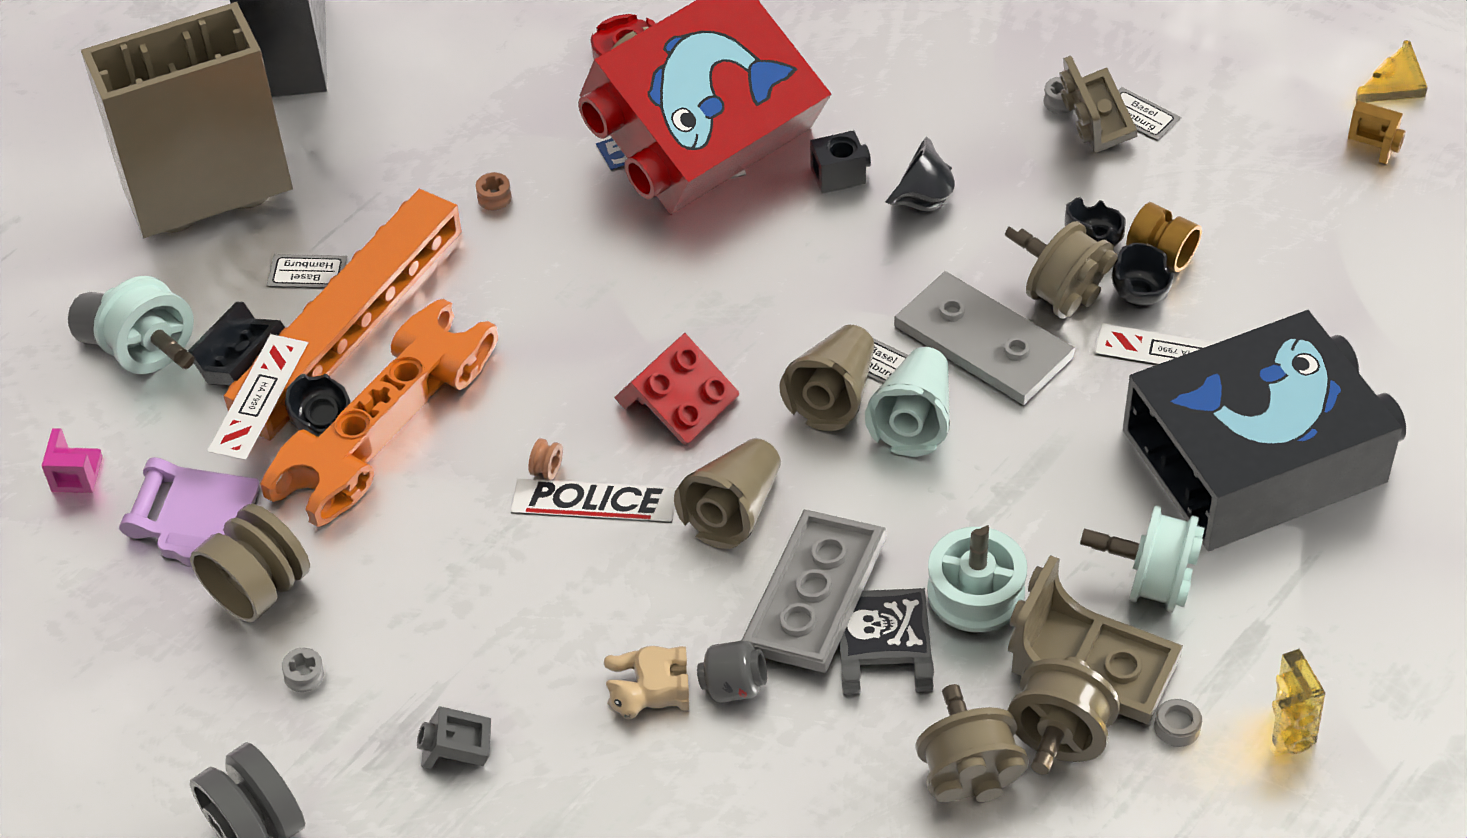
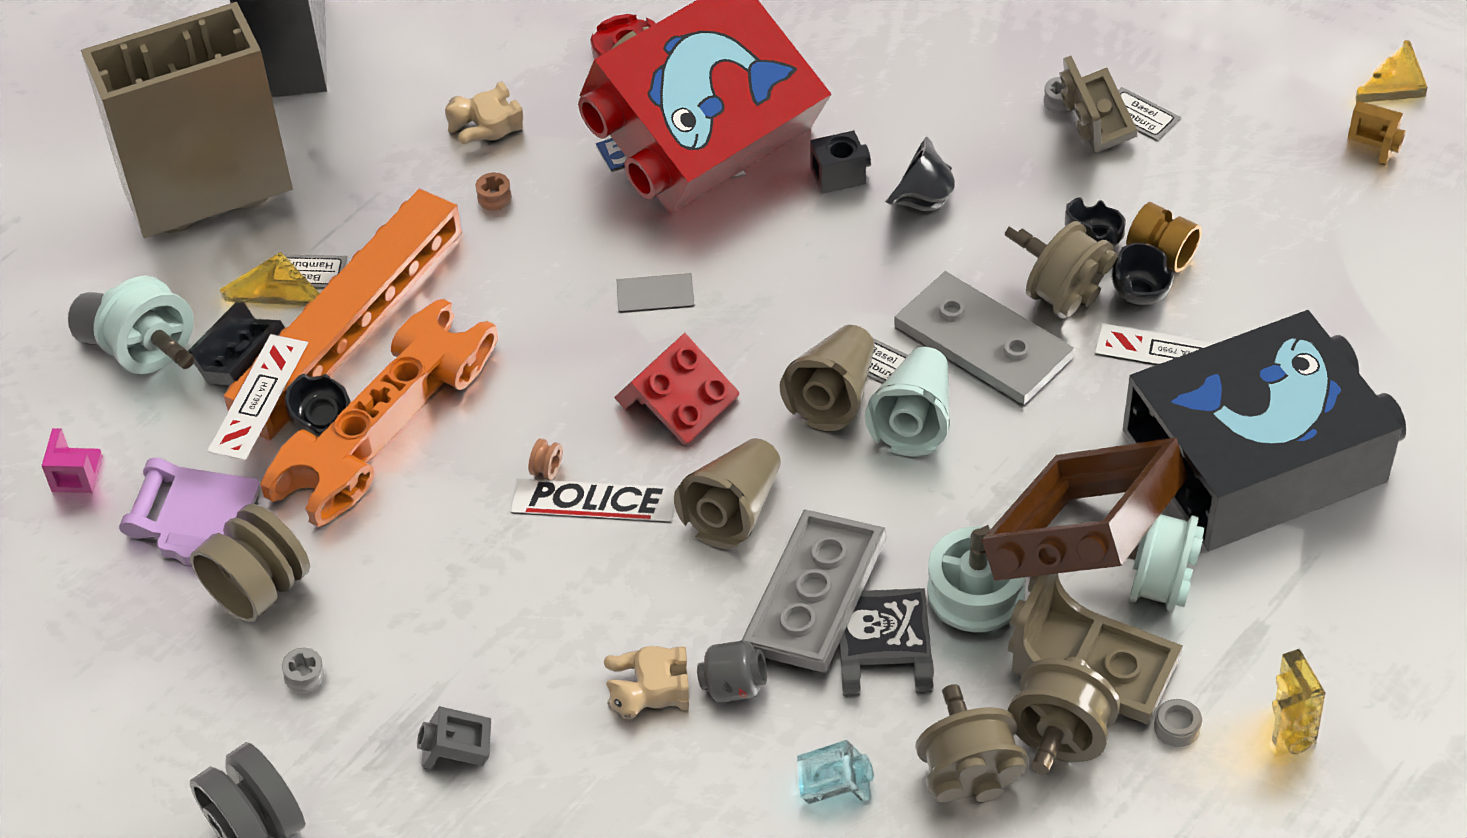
none -> clear yellow tile [219,252,320,306]
none -> tan animal [445,81,524,144]
none -> light grey sticker [616,273,694,312]
none -> clear light blue bracket [797,740,874,804]
none -> reddish brown door [981,437,1188,581]

